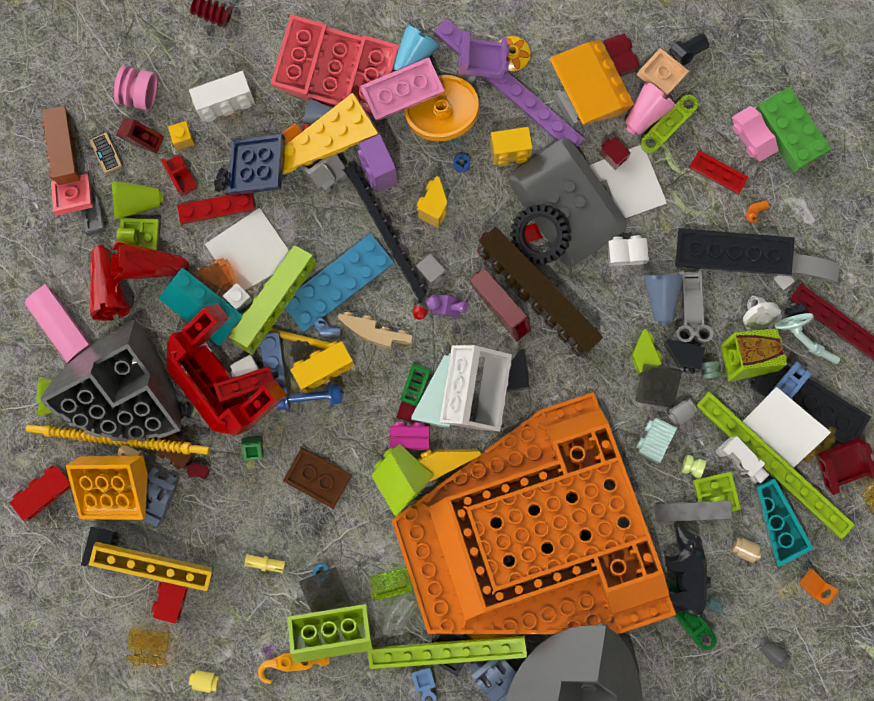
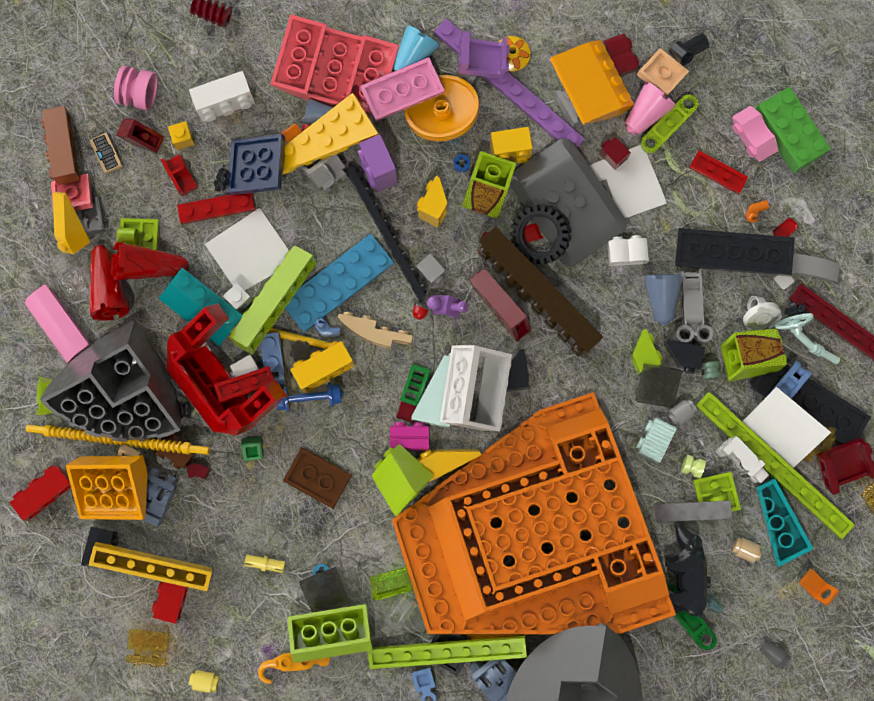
lime cone [111,181,164,219] -> none
clear orange slope [192,258,239,290] -> none
none -> yellow slope [53,192,90,254]
none -> lime slope [462,151,516,218]
none -> red piece [773,218,798,237]

